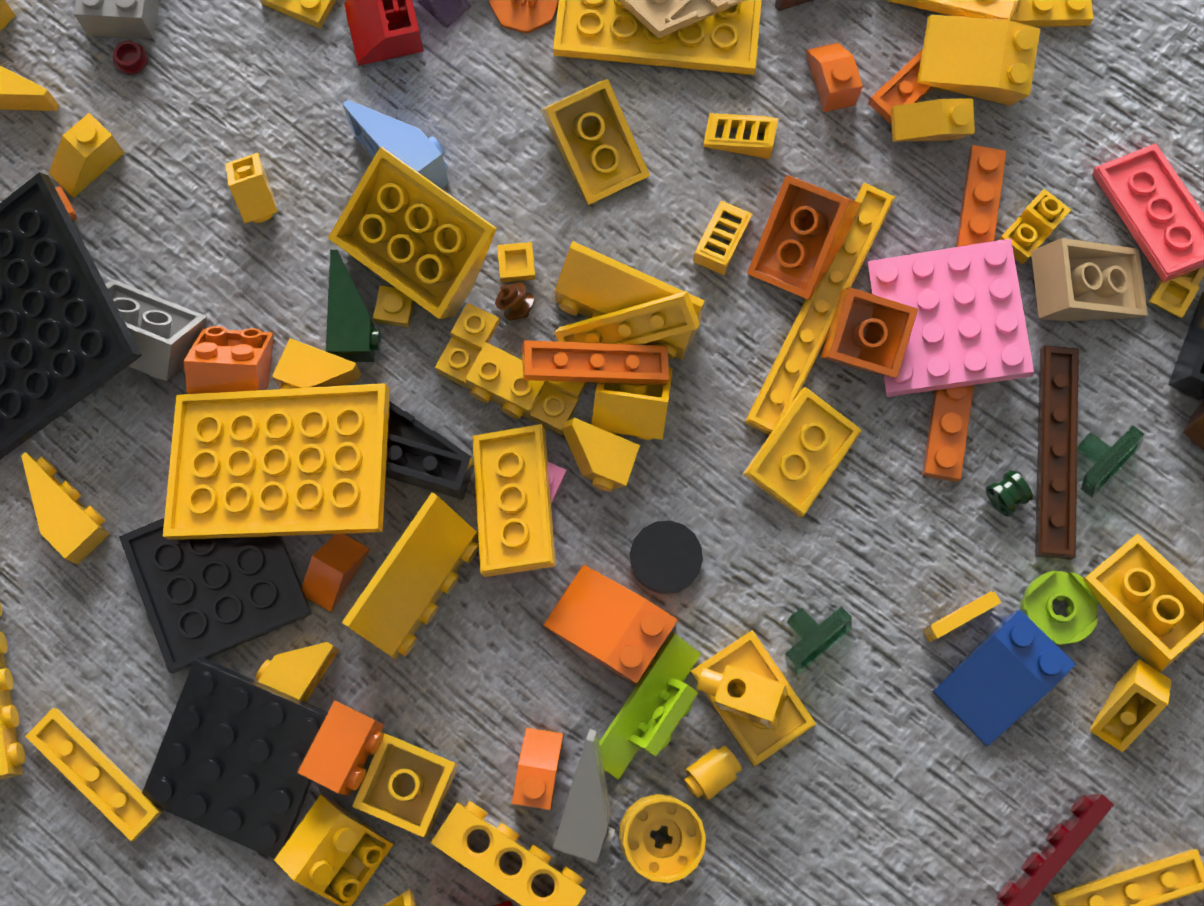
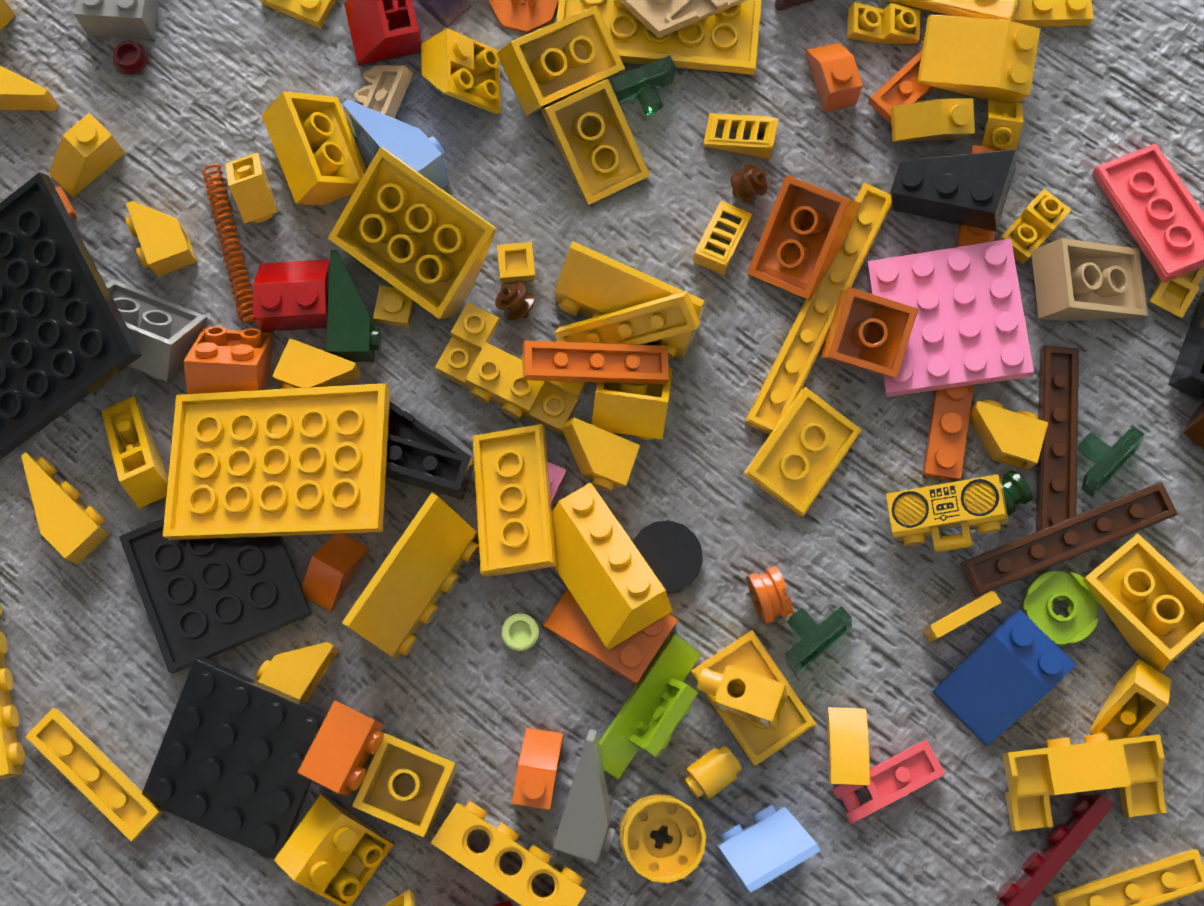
none -> yellow slope [101,396,168,509]
none -> yellow slope [125,201,197,277]
none -> orange piece [202,164,255,322]
none -> red slope [253,259,330,332]
none -> yellow slope [261,91,367,205]
none -> tan plate [345,65,413,119]
none -> yellow slope [421,28,501,115]
none -> yellow slope [497,5,625,116]
none -> yellowish green tile [502,613,539,652]
none -> yellow slope [552,482,673,650]
none -> clear green tile [609,55,675,115]
none -> light blue slope [716,804,821,893]
none -> reddish brown wheel [731,164,768,203]
none -> orange wheel [746,566,793,625]
none -> yellow slope [827,707,870,786]
none -> coral plate [832,740,945,824]
none -> yellow slope [847,2,920,44]
none -> yellow piece [886,474,1009,552]
none -> black wedge [890,150,1016,231]
none -> reddish brown tile [960,481,1178,598]
none -> yellow slope [969,400,1048,471]
none -> yellow bracket [982,99,1024,150]
none -> yellow bracket [1002,733,1167,831]

